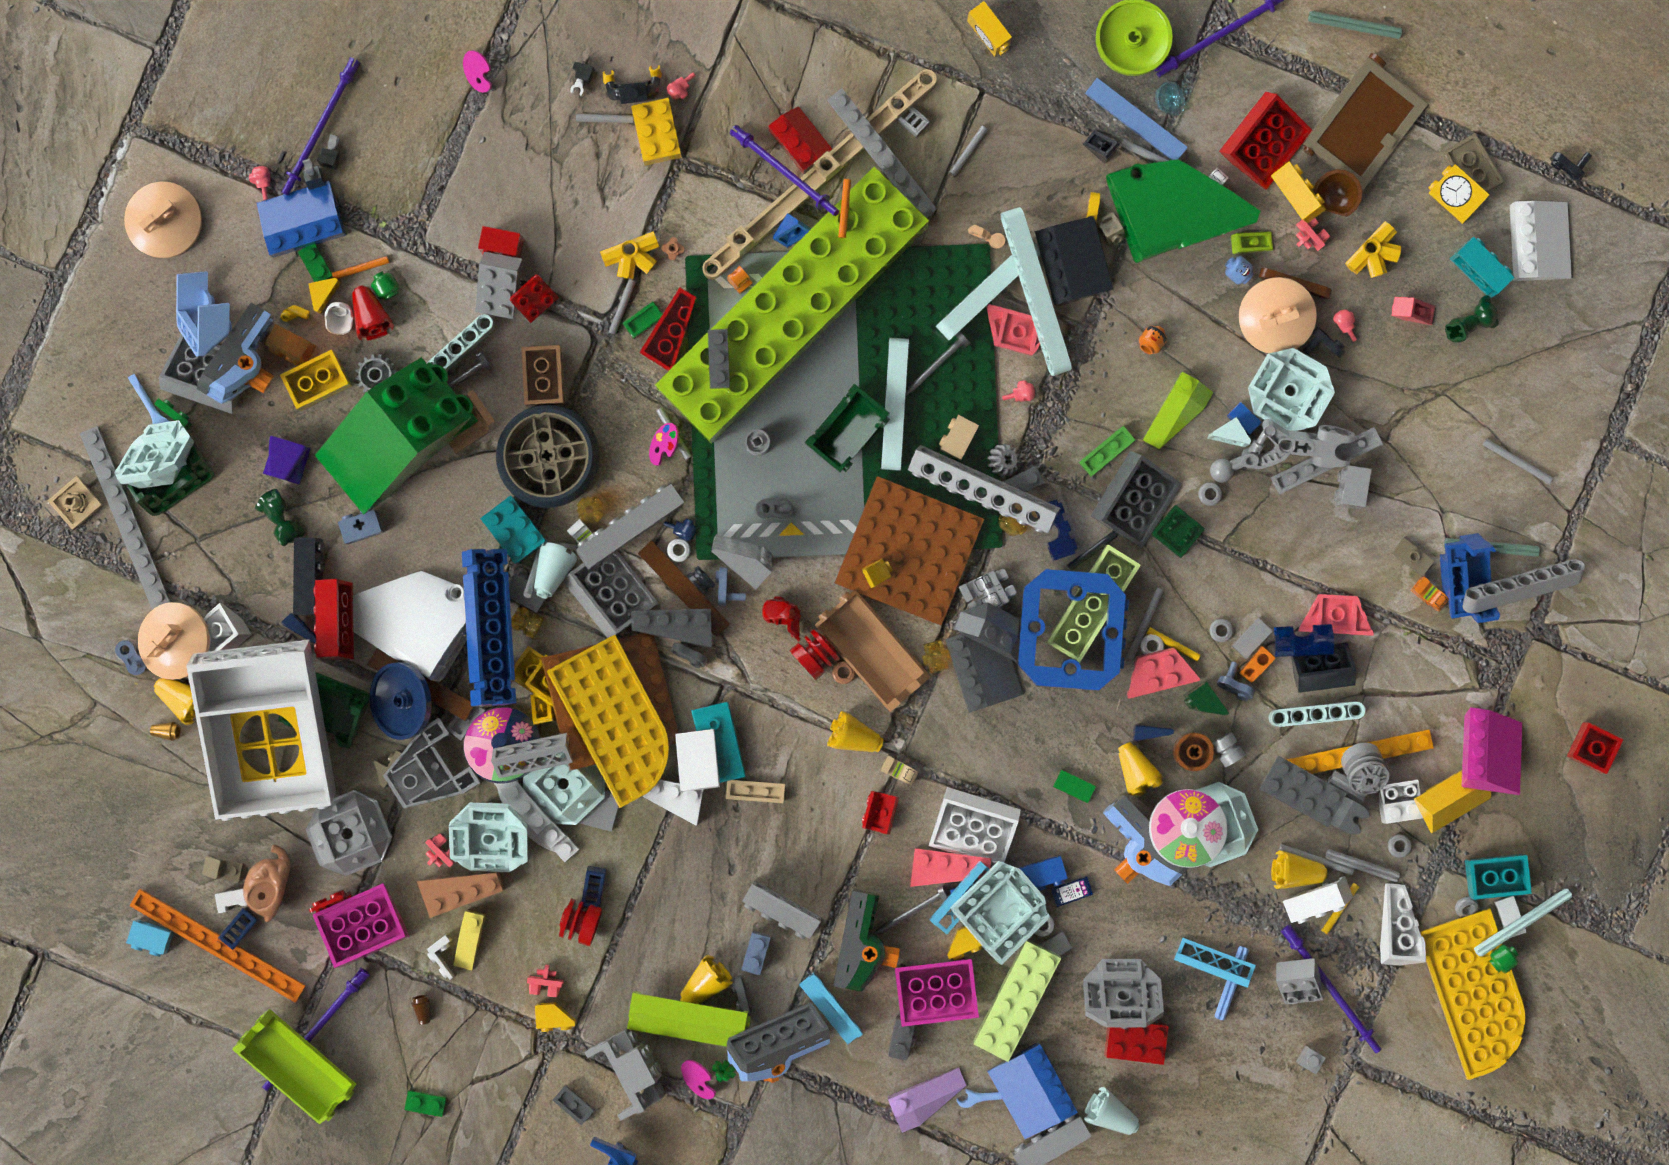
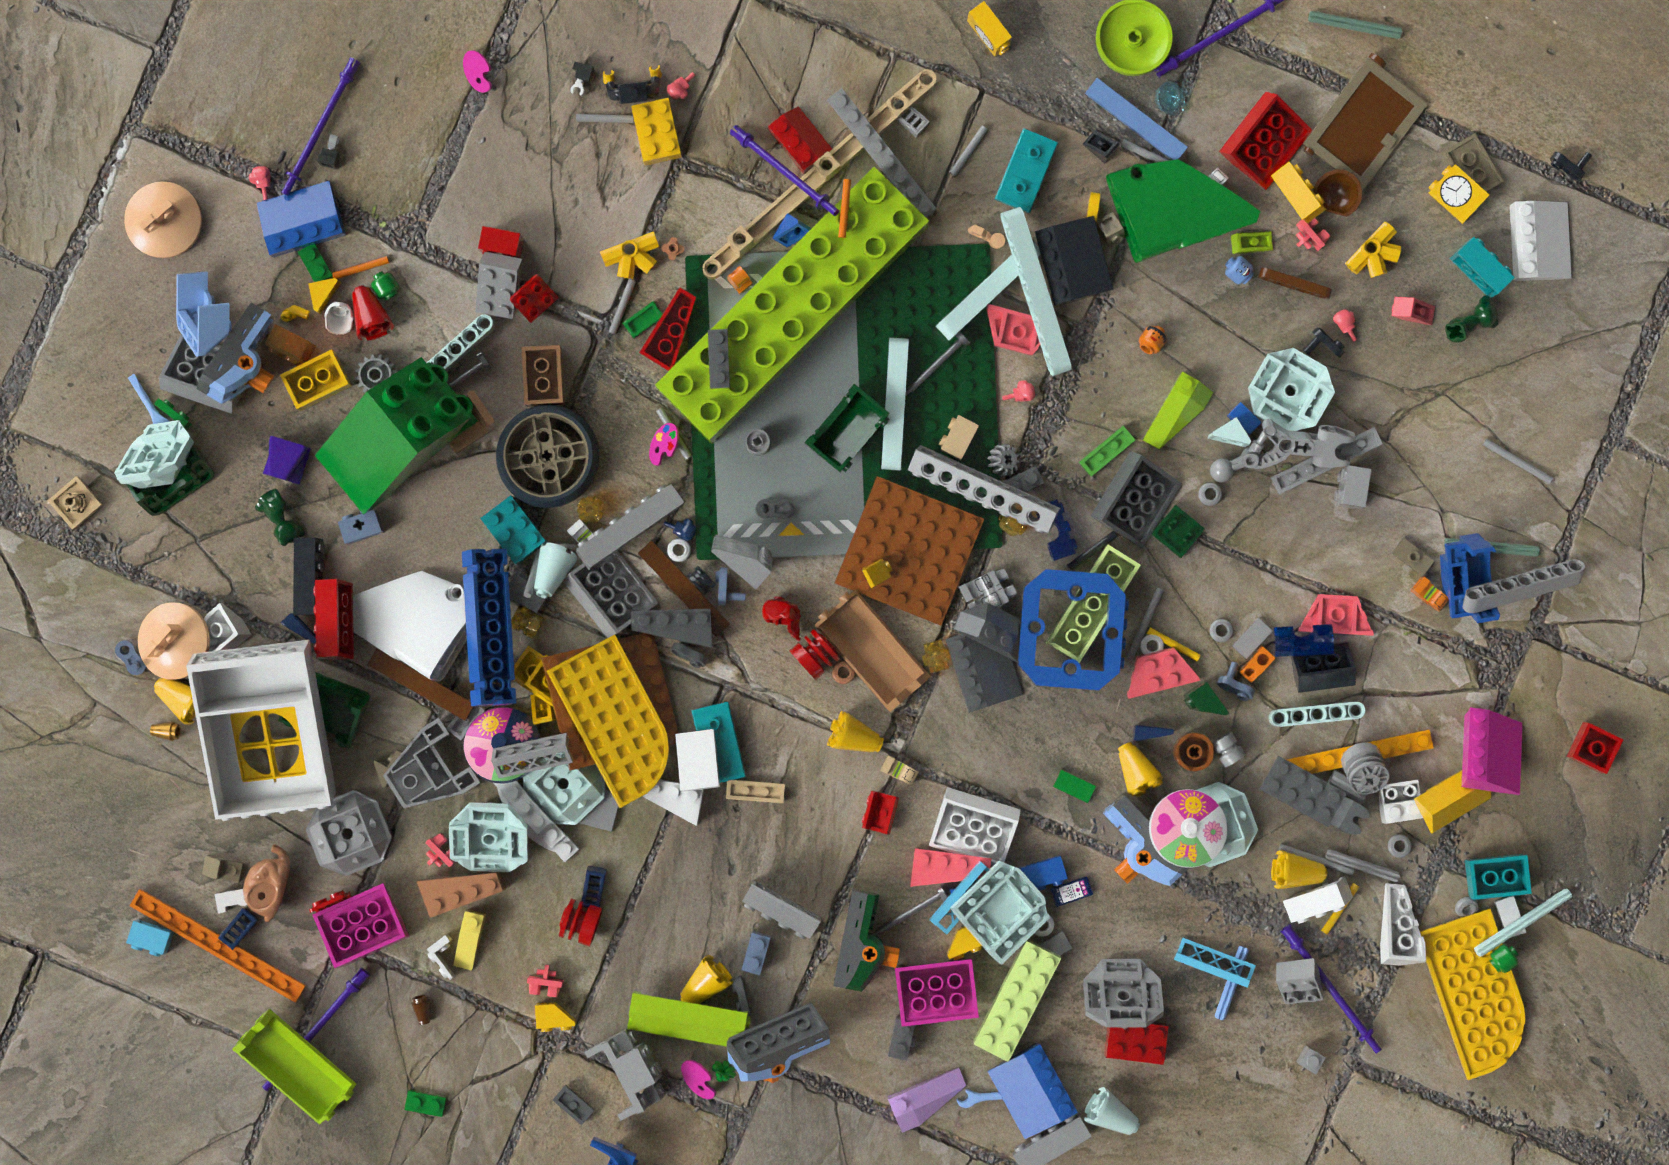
light grey plate [79,426,172,610] -> none
pearl dark grey piece [303,159,325,190] -> none
dark blue dish [370,662,432,740] -> none
medium azure fence [799,972,863,1044] -> none
light nougat bracket [1239,277,1317,353] -> none
none -> teal container [994,128,1058,214]

